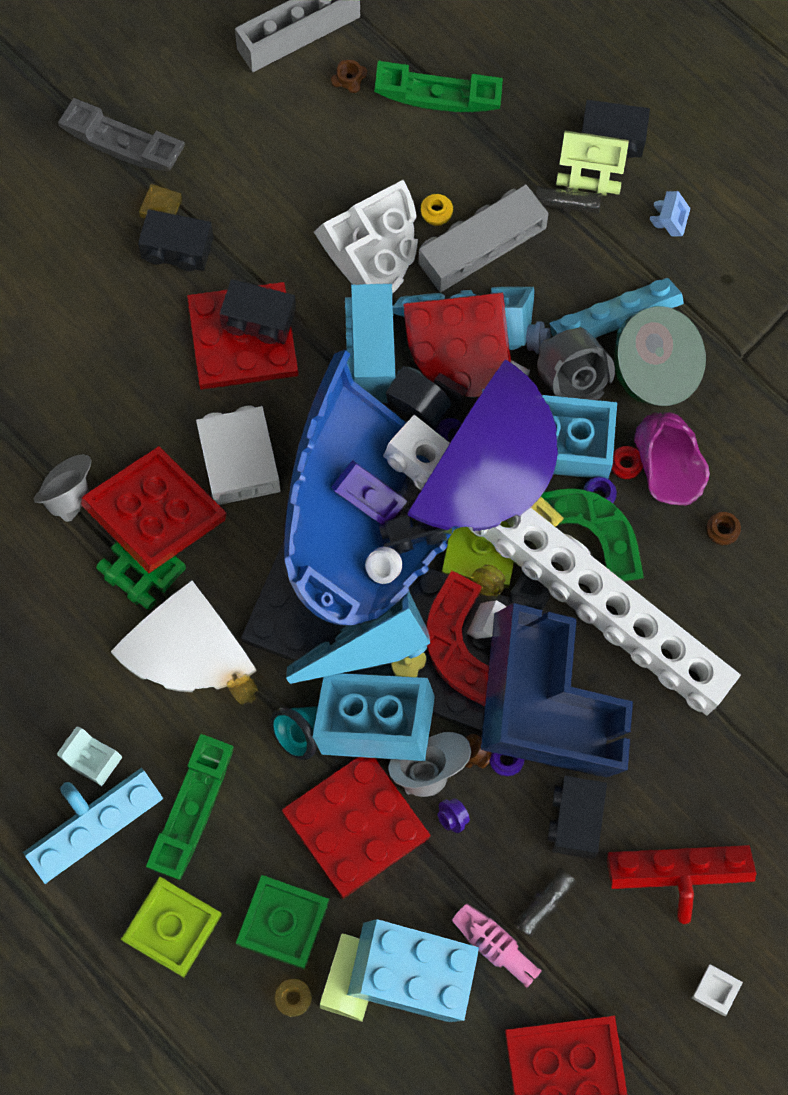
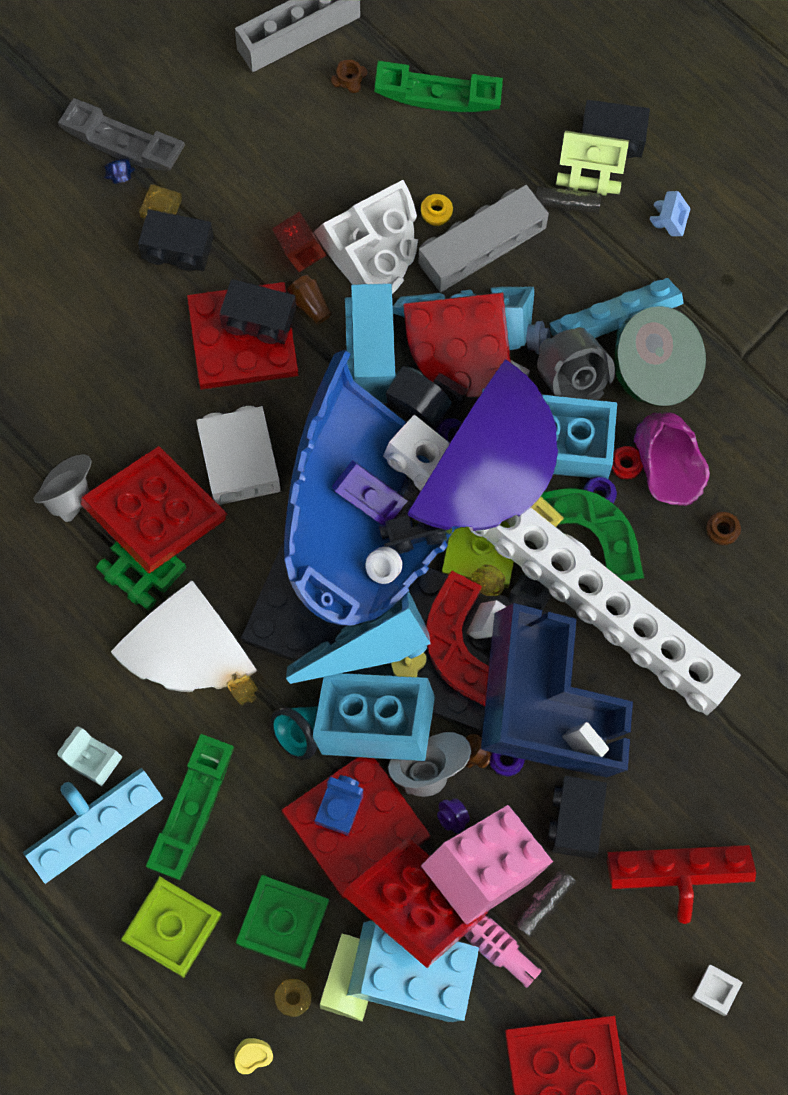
none -> clear blue plate [104,158,135,184]
none -> light yellow piece [233,1038,273,1074]
none -> clear red brick [272,212,326,272]
none -> reddish brown cone [287,275,332,325]
none -> blue bracket [315,775,363,836]
none -> red plate [343,838,489,968]
none -> bright pink brick [421,805,553,925]
none -> white tile [562,722,609,757]

